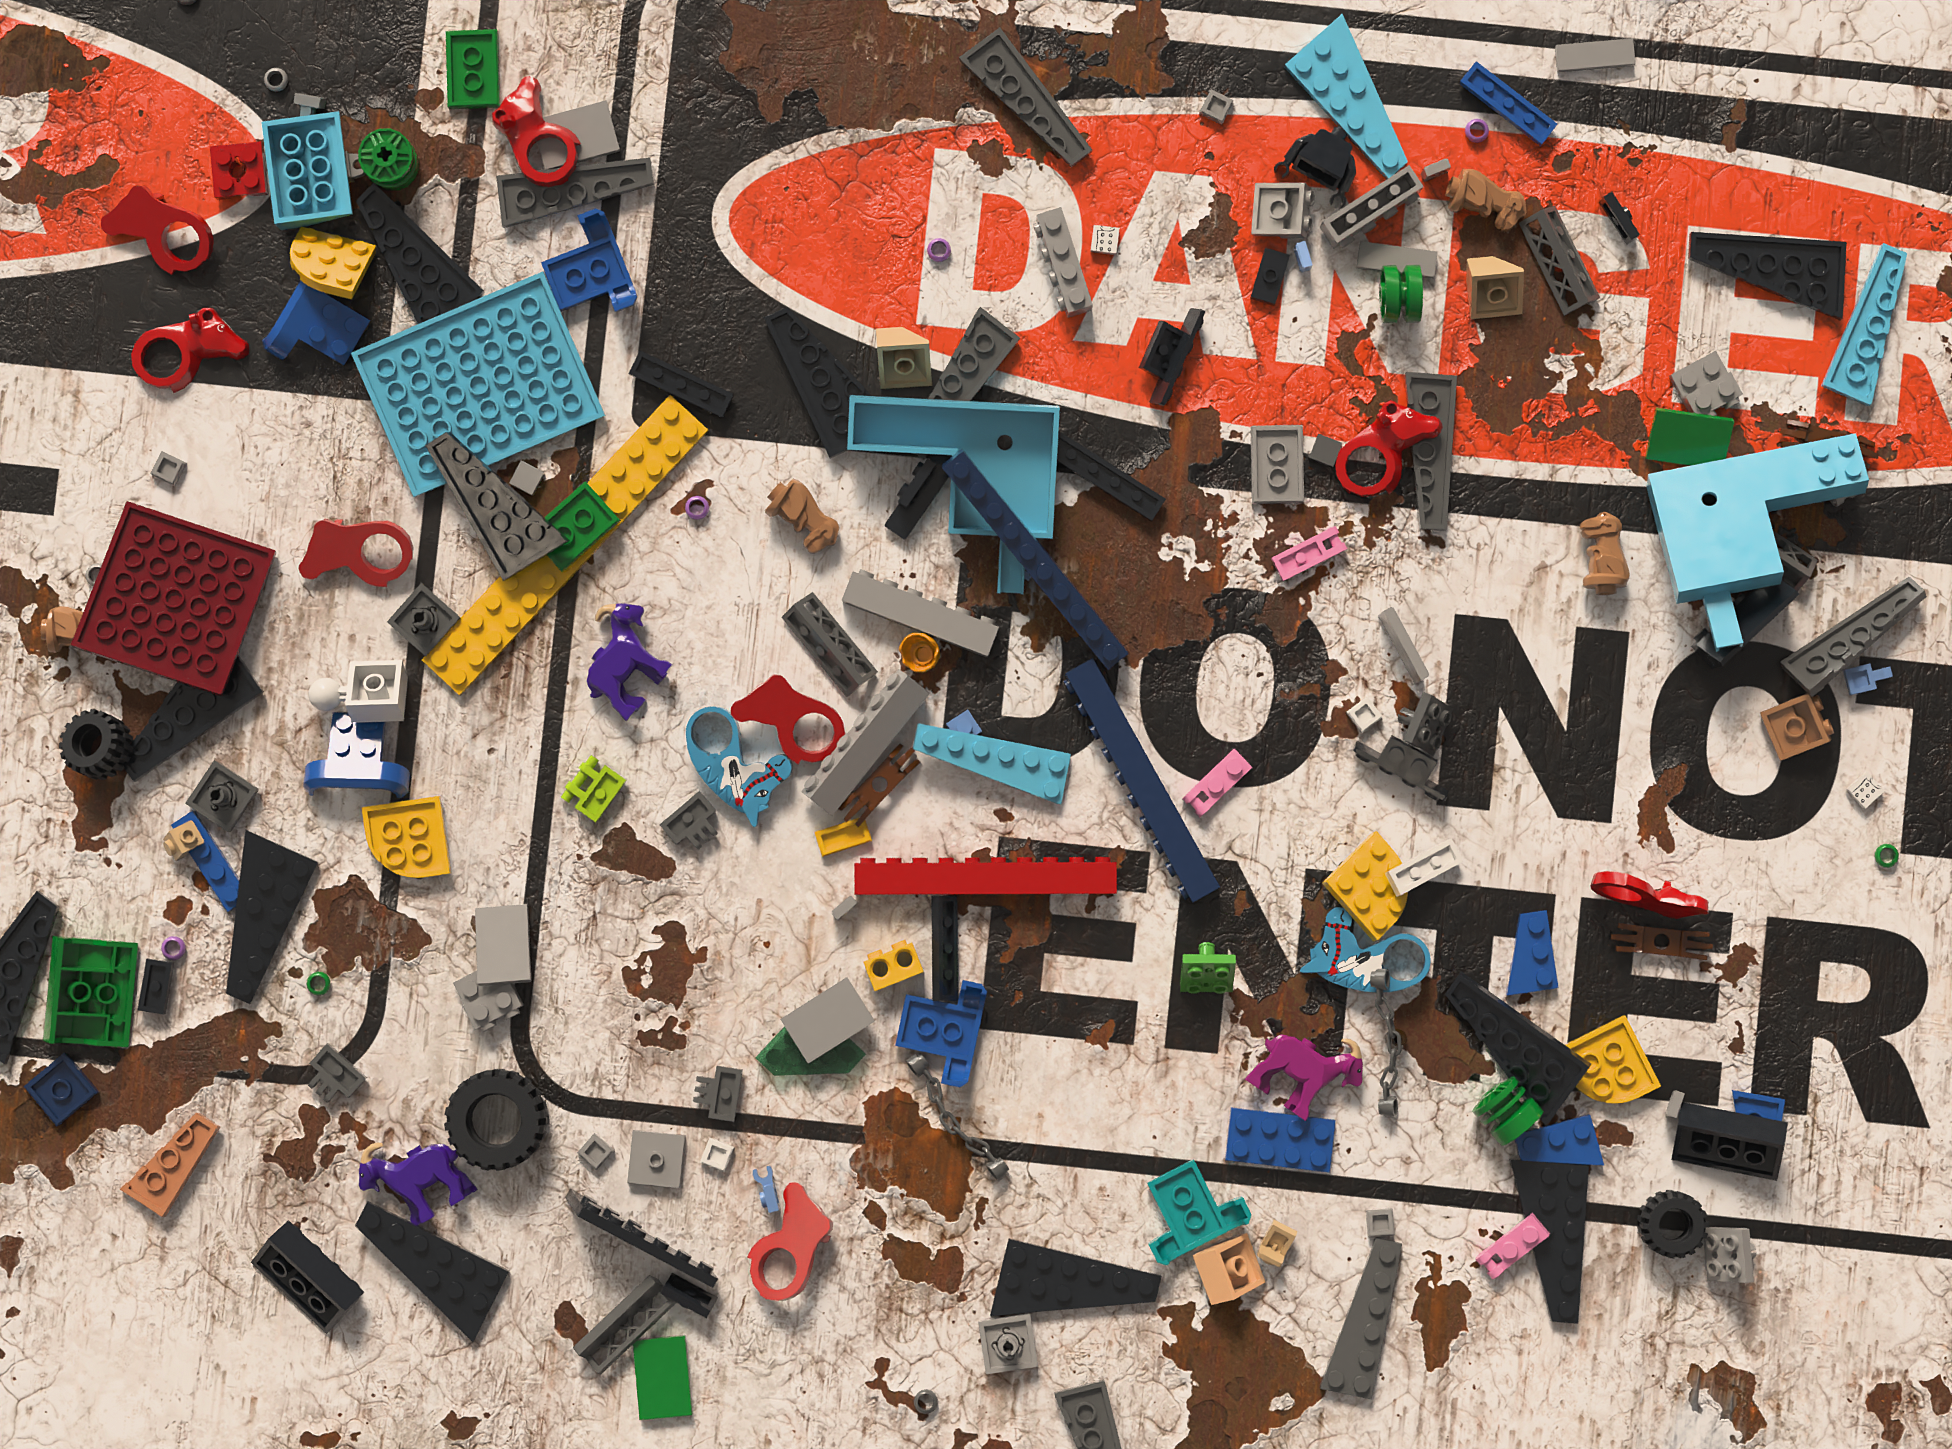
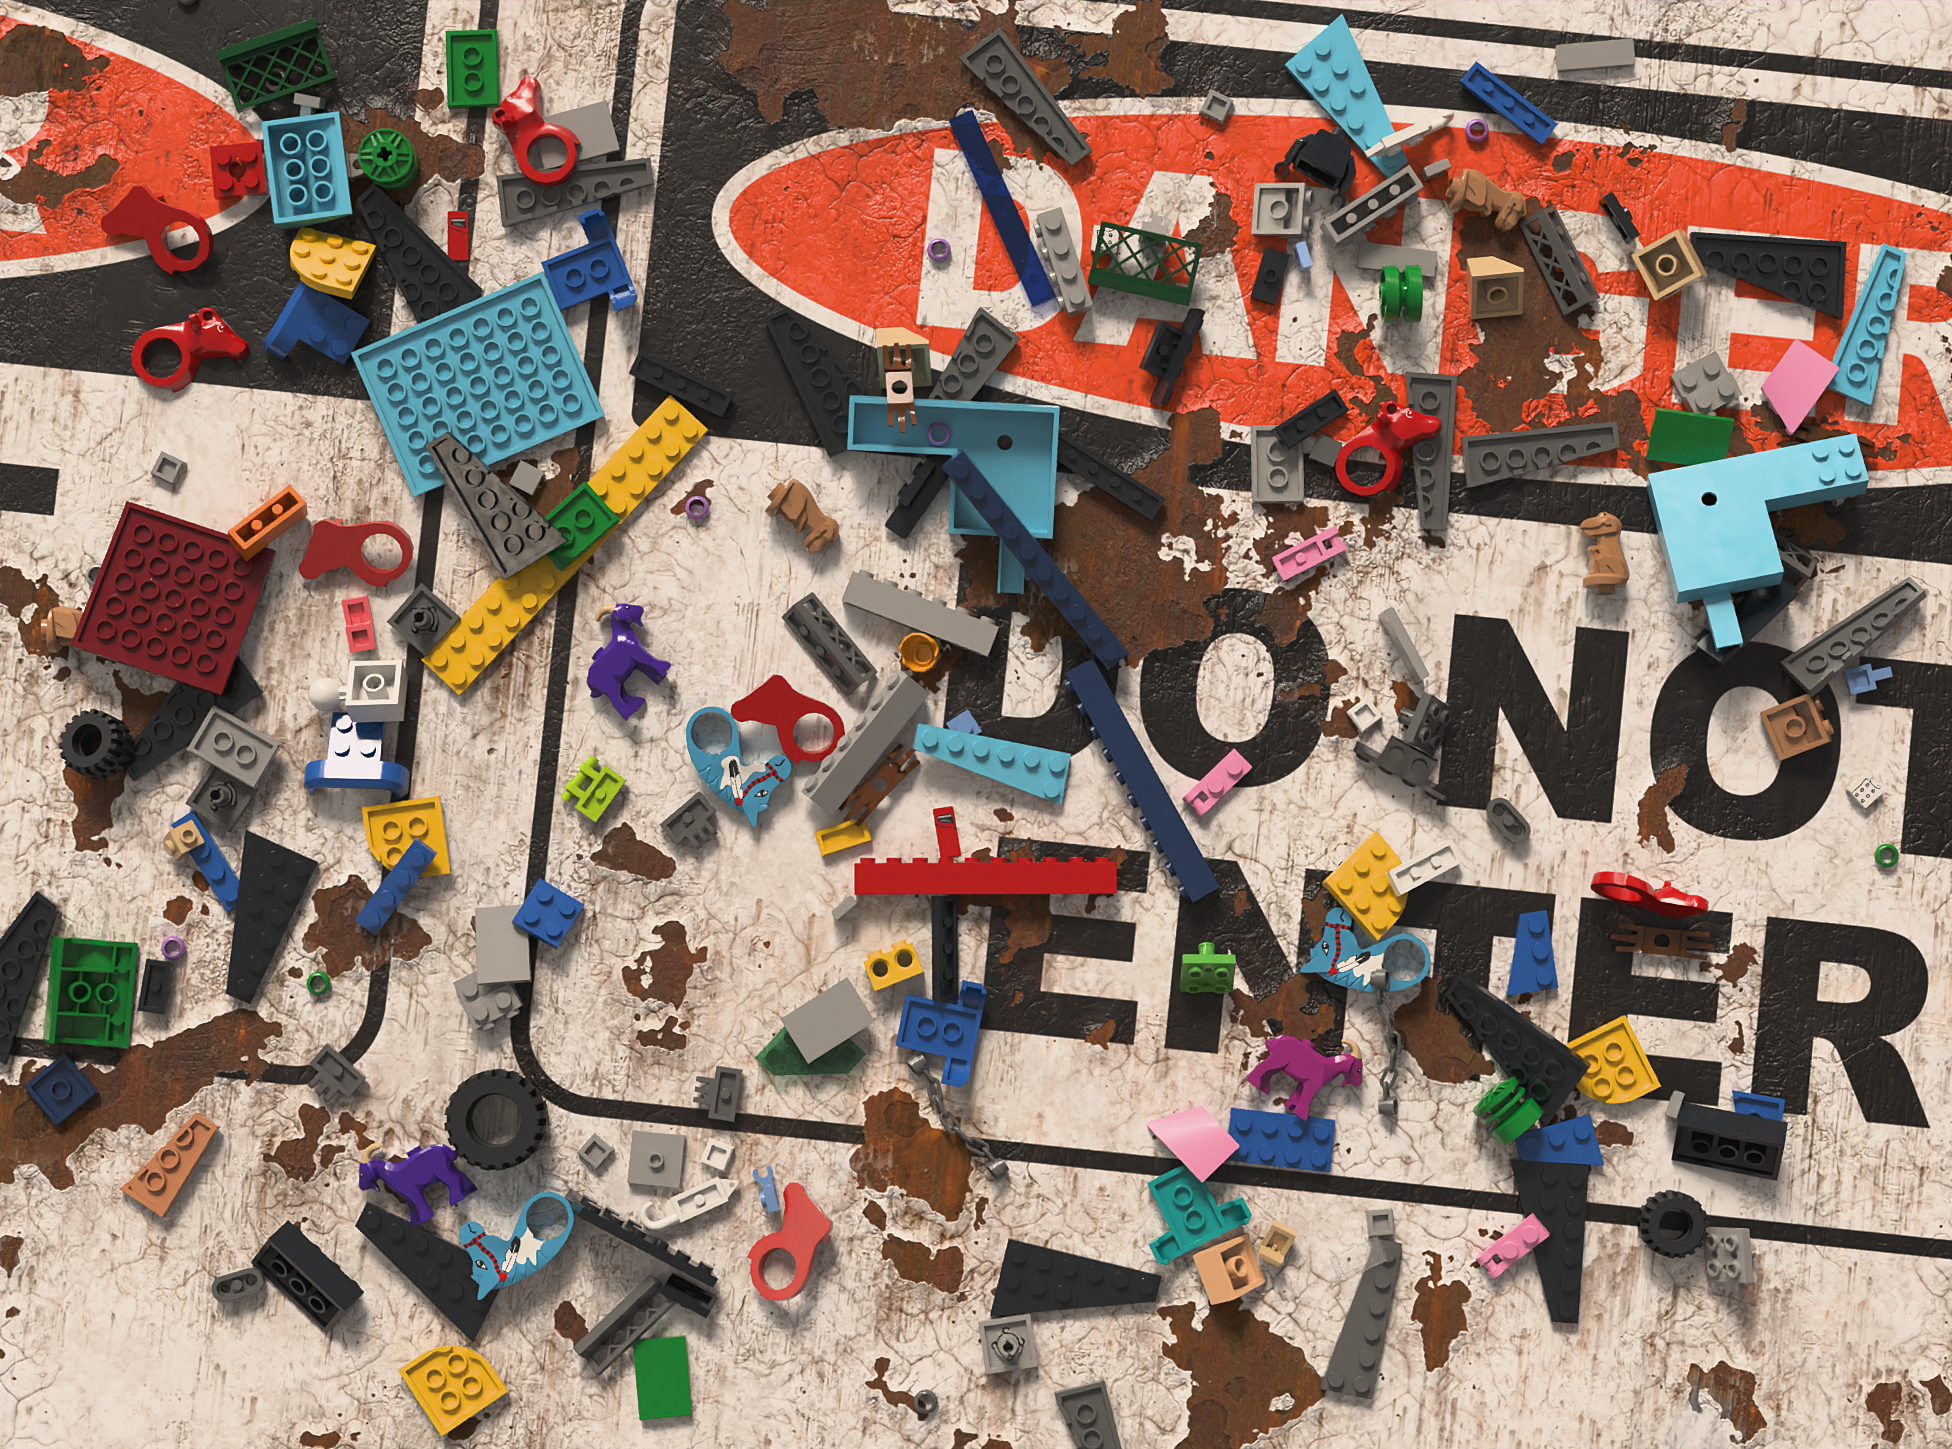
none -> light grey tile [187,705,283,789]
none -> dark grey plate [211,1267,265,1302]
none -> dark green fence [216,18,336,113]
none -> orange brick [228,485,308,561]
none -> coral slope [341,595,377,653]
none -> blue plate [355,837,437,936]
none -> yellow plate [398,1345,509,1436]
none -> red sticker [447,211,468,260]
none -> dark azure animal [459,1192,574,1300]
none -> blue plate [512,878,584,950]
none -> white plate [640,1176,739,1232]
none -> reddish brown piece [882,342,917,433]
none -> medium lavender piece [927,422,951,446]
none -> red sticker [933,806,961,858]
none -> clear blue tile [949,110,1056,308]
none -> dark green fence [1088,220,1203,306]
none -> light grey tile [1138,214,1168,248]
none -> bright pink slope [1147,1106,1240,1182]
none -> black tile [1271,389,1349,452]
none -> clear tile [1329,1236,1389,1282]
none -> white plate [1365,111,1455,158]
none -> dark grey wing [1461,421,1620,489]
none -> dark grey plate [1485,798,1531,843]
none -> tan brick [1632,229,1708,301]
none -> bright pink slope [1760,339,1839,435]

